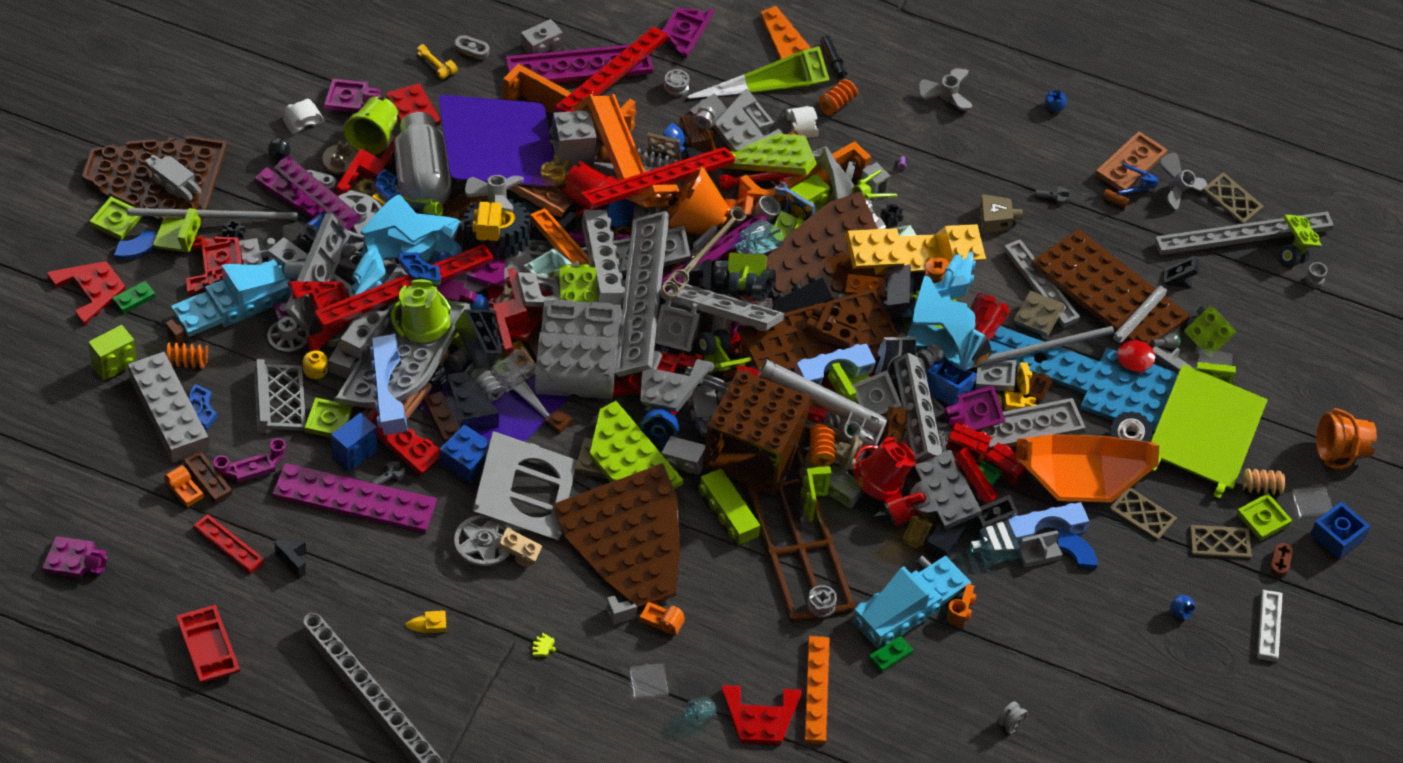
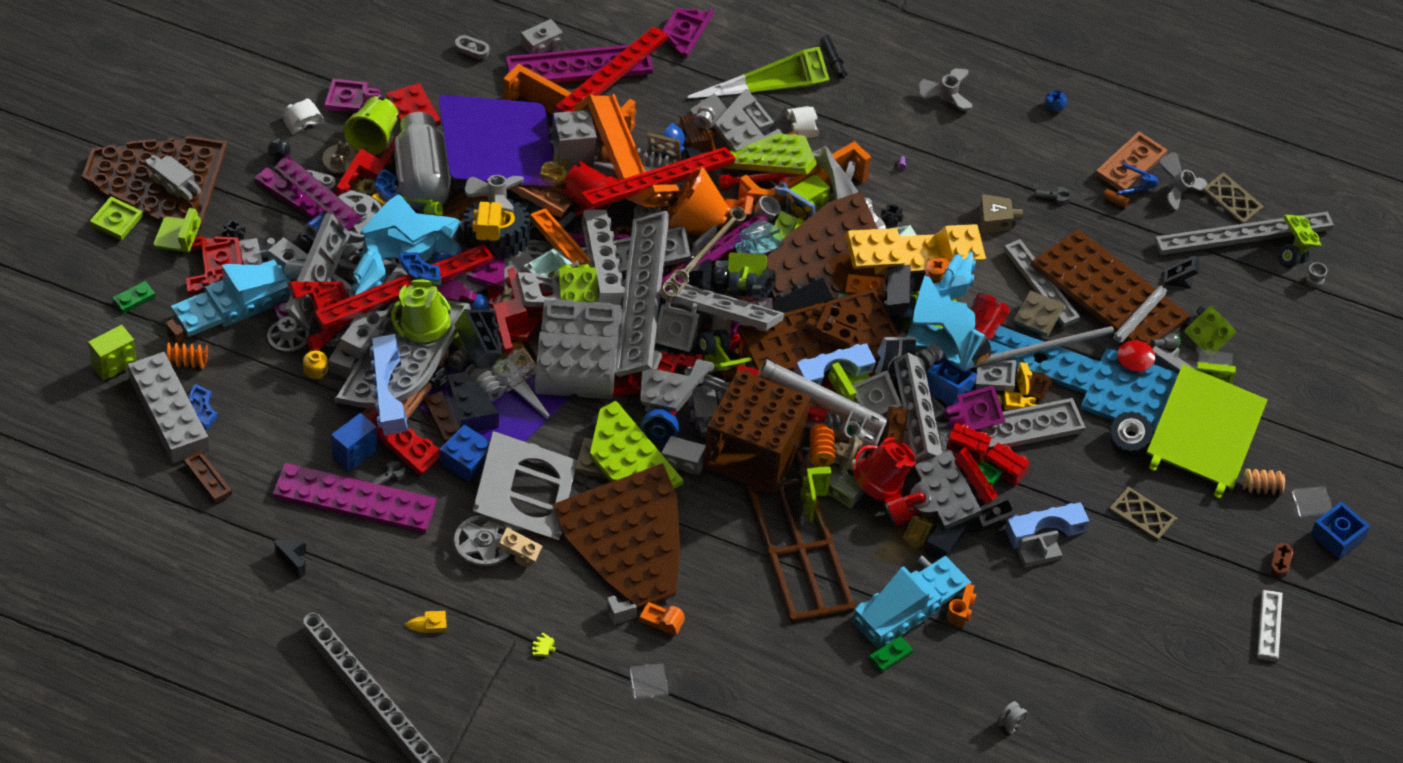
magenta plate [42,536,108,578] -> none
red wing [47,261,126,326] -> none
blue tile [114,230,158,260] -> none
light grey piece [127,208,297,220] -> none
orange plate [164,465,204,507] -> none
red slope [176,605,240,684] -> none
red tile [193,514,265,575] -> none
magenta plate [213,438,286,483] -> none
light grey fence [254,359,306,433] -> none
lime plate [305,398,353,438] -> none
yellow brick [417,44,458,80] -> none
reddish brown plate [545,408,573,434] -> none
blue tile [604,198,637,228] -> none
light grey wheel [664,69,690,97] -> none
clear light blue head [684,697,716,726] -> none
lime brick [699,468,760,546] -> none
red wing [722,685,802,745] -> none
orange wing [761,6,811,59] -> none
orange plate [805,636,830,745] -> none
light grey wheel [807,585,837,617] -> none
orange piece [819,79,858,116] -> none
lime plant [852,169,897,199] -> none
light grey brick [861,162,890,208] -> none
clear light blue torso [970,519,1020,562] -> none
orange panel [1016,434,1159,502] -> none
blue tile [1057,530,1098,569] -> none
blue piece [1170,595,1195,620] -> none
dark tan window [1190,525,1252,558] -> none
lime plate [1237,493,1293,541] -> none
orange piece [1316,408,1377,470] -> none

